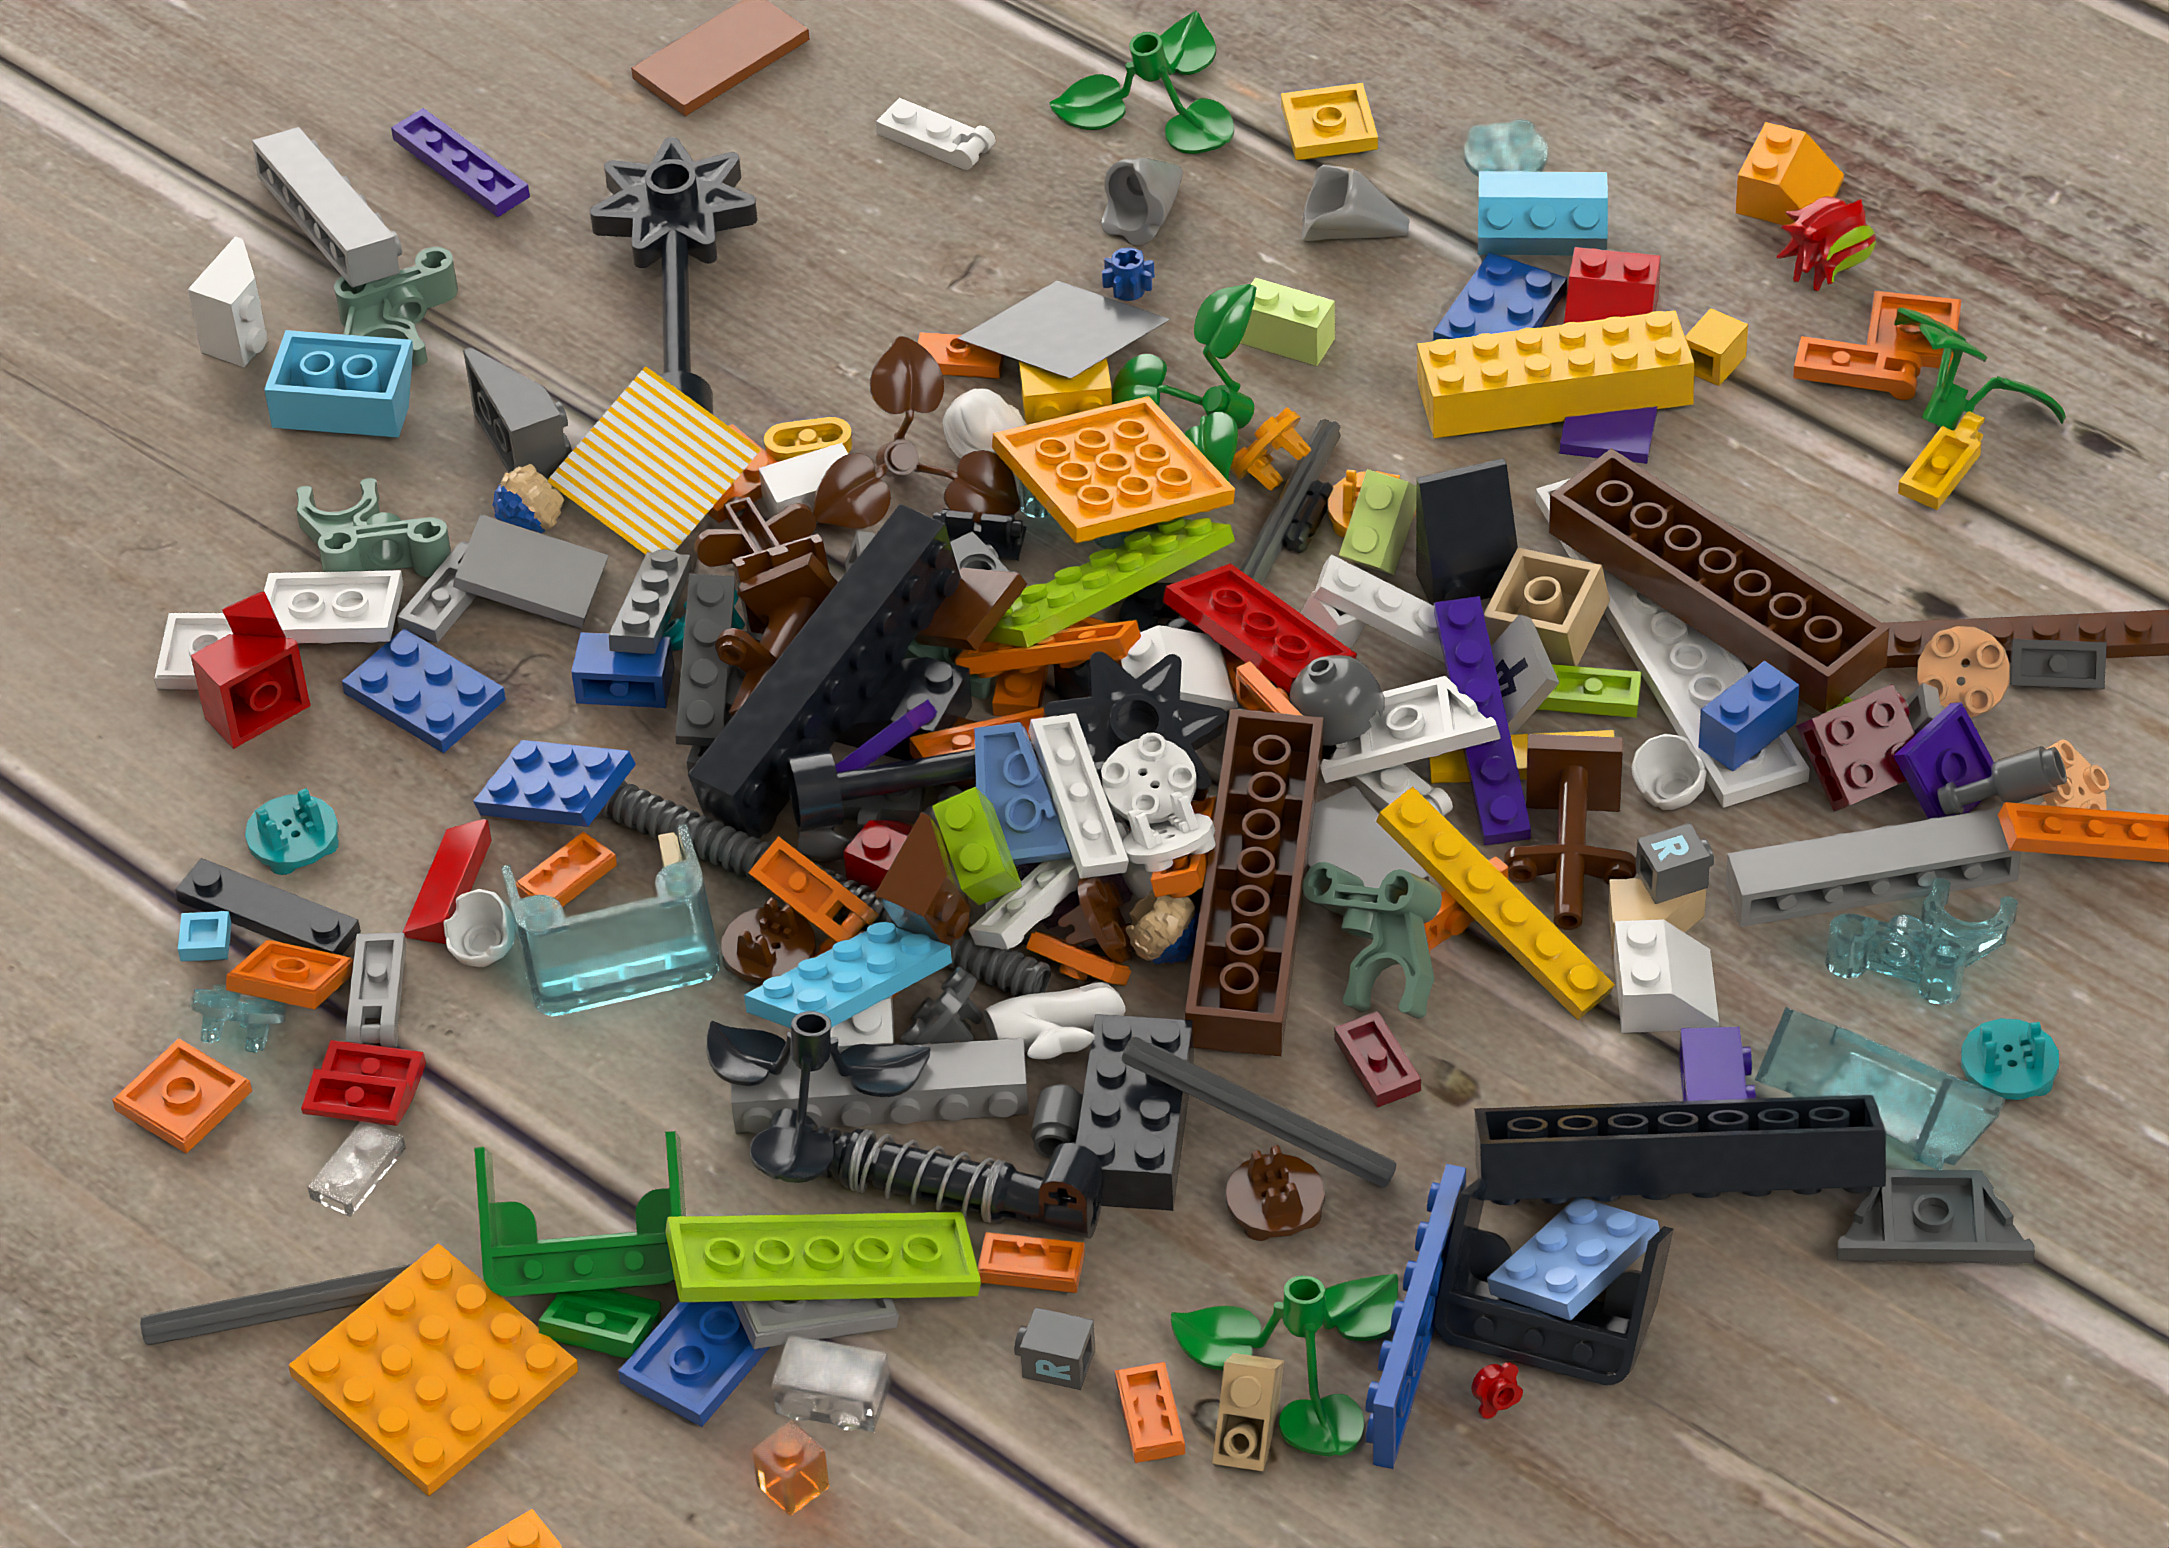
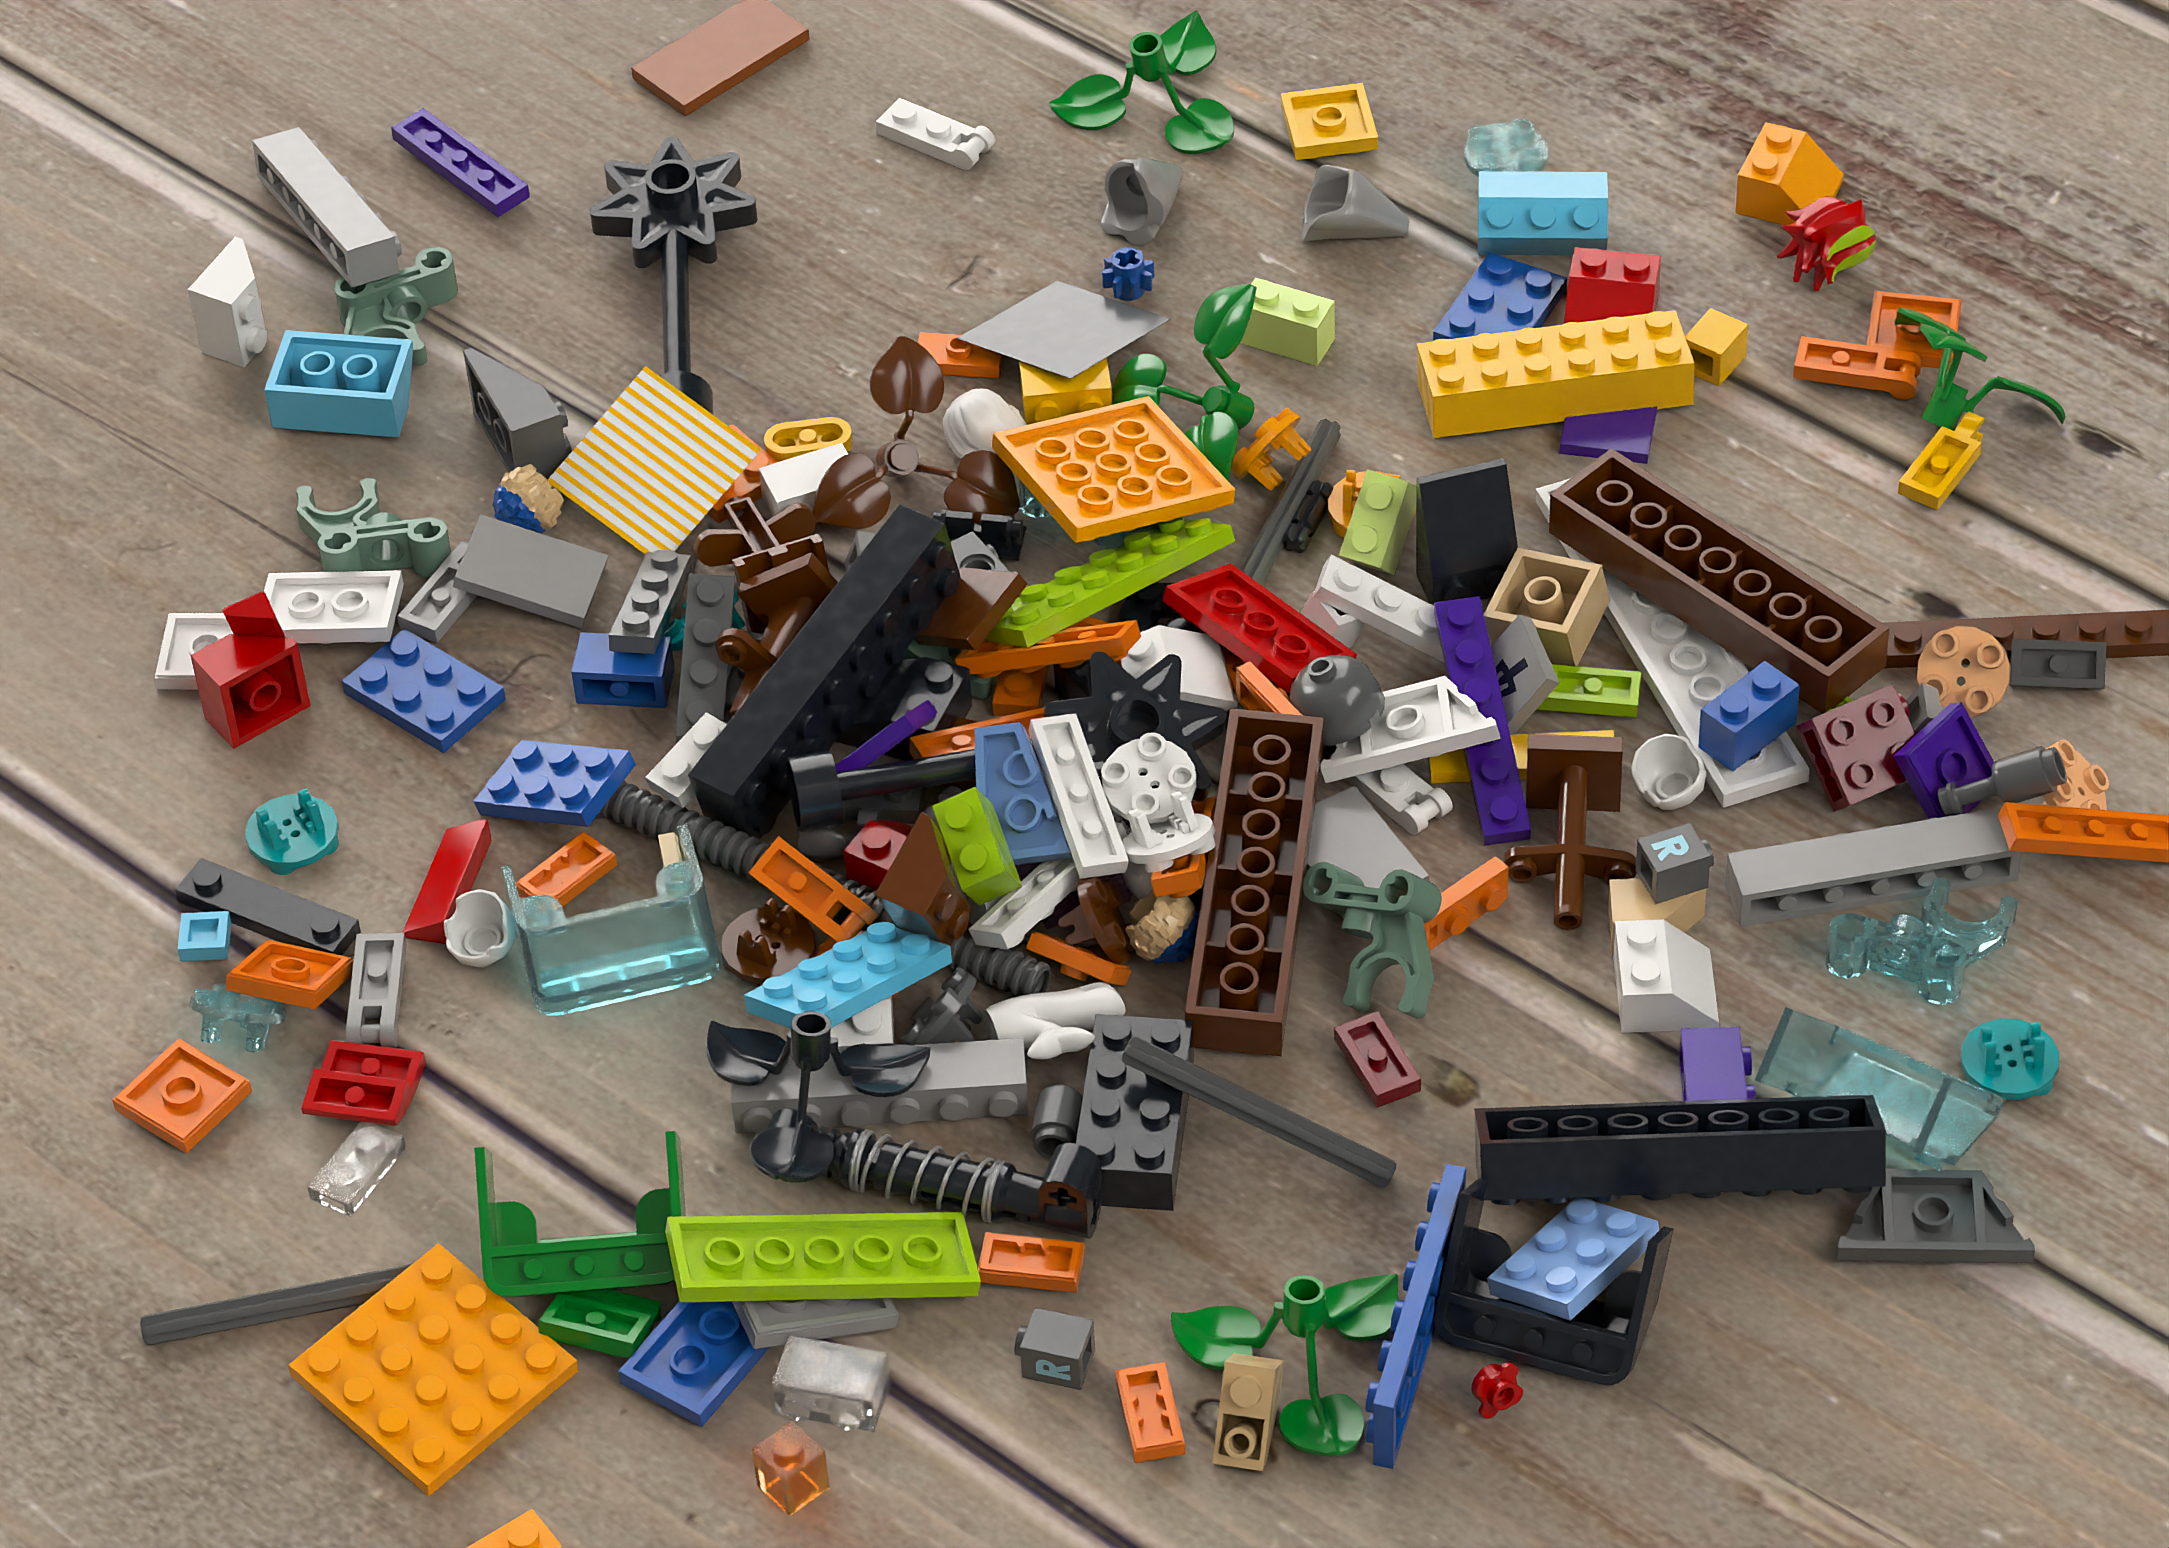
reddish brown plate [1226,1145,1325,1241] -> none
yellow plate [1376,786,1615,1020] -> none
none -> white plate [645,712,727,808]

